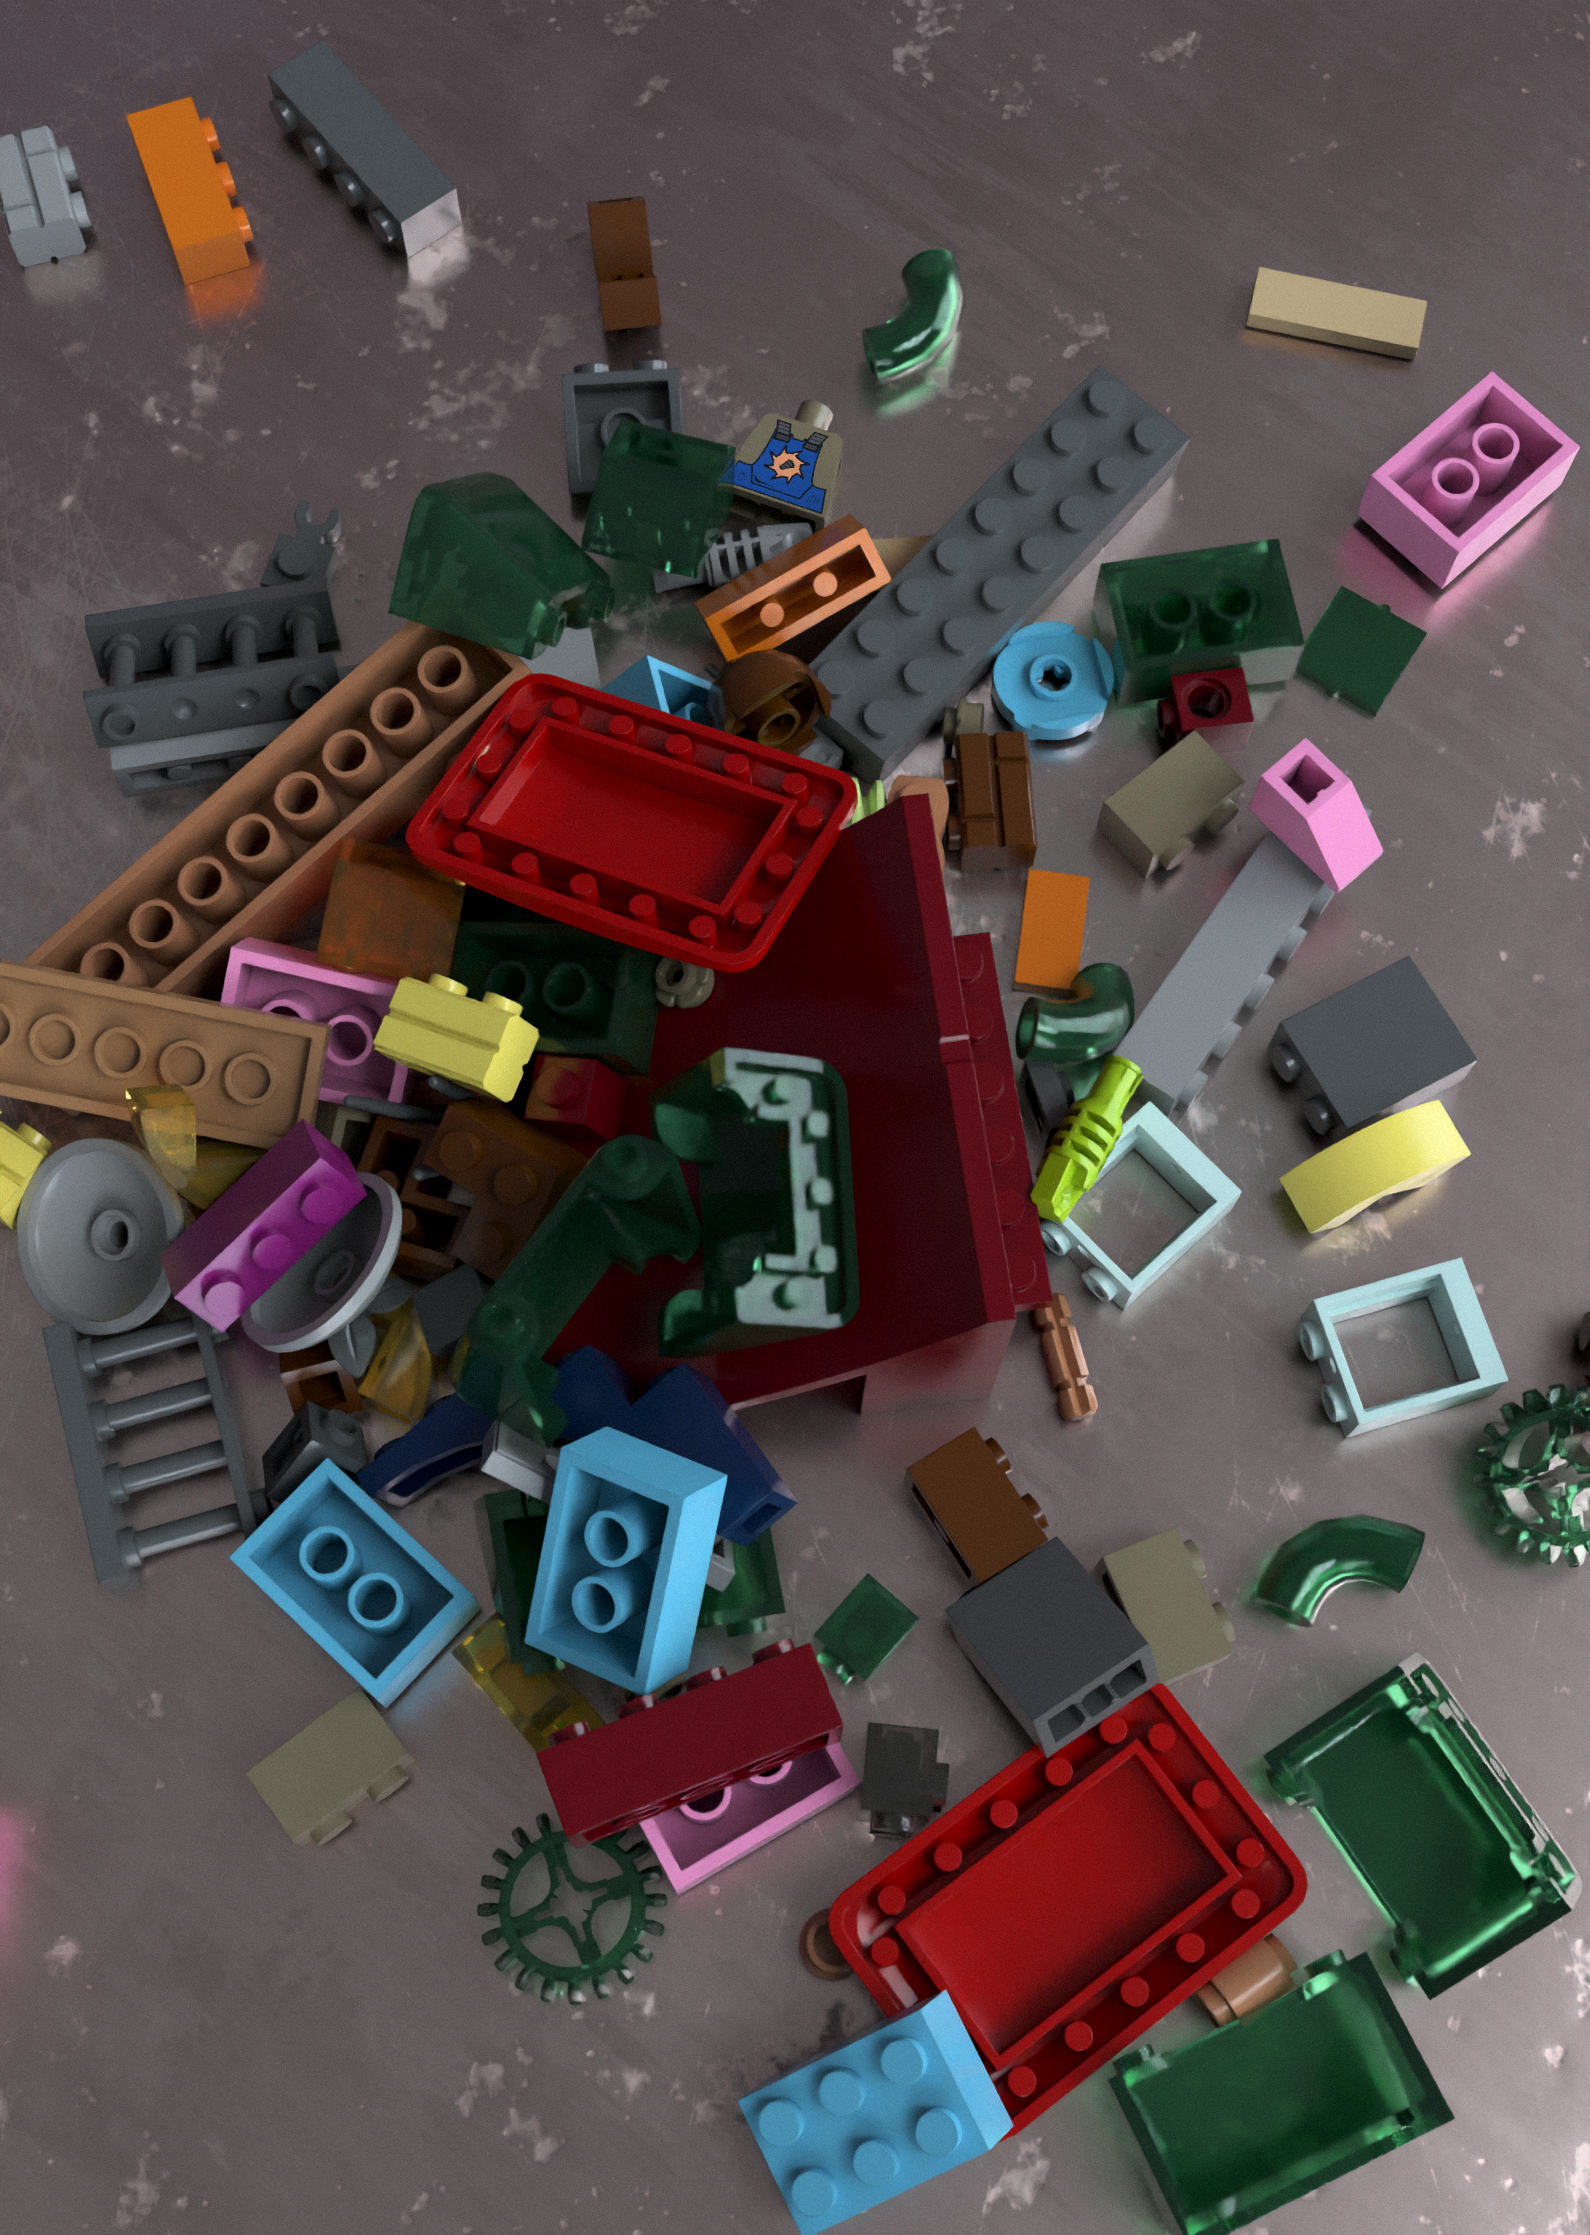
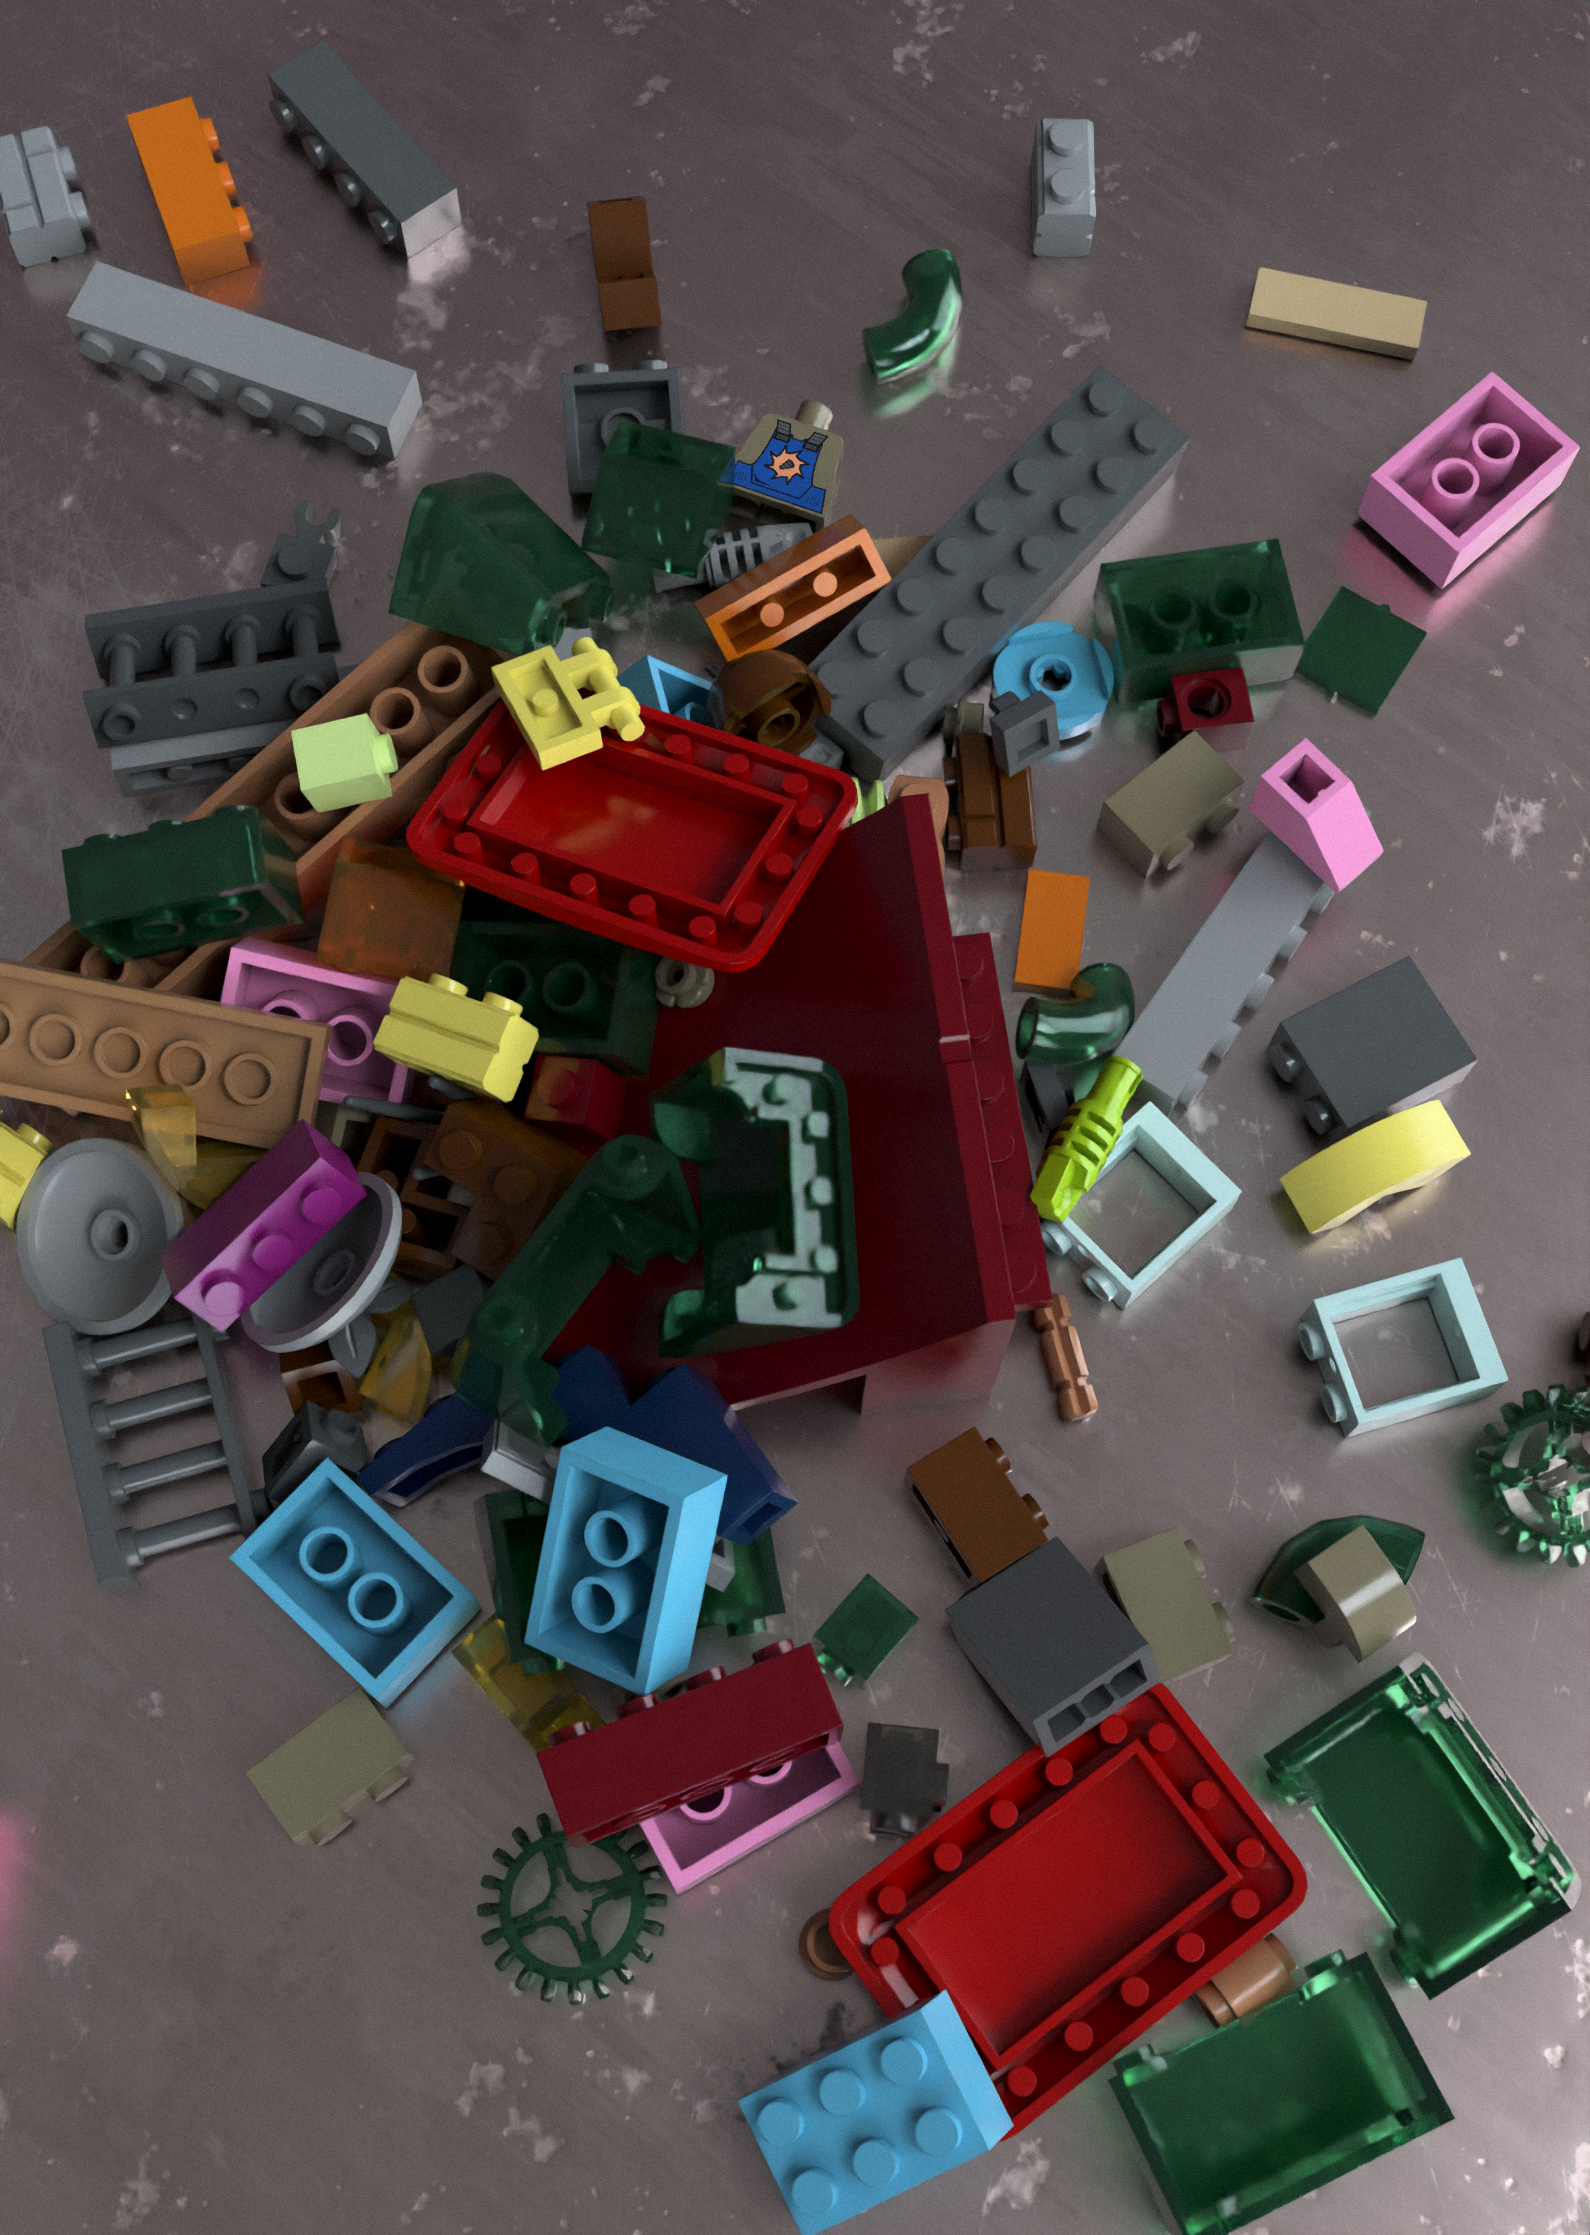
none -> clear green brick [61,805,305,964]
none -> light grey brick [66,261,423,460]
none -> yellowish green brick [291,713,398,813]
none -> light yellow plate [491,637,645,771]
none -> dark grey tile [988,690,1060,777]
none -> light grey brick [1031,118,1096,257]
none -> dark tan brick [1293,1524,1416,1663]

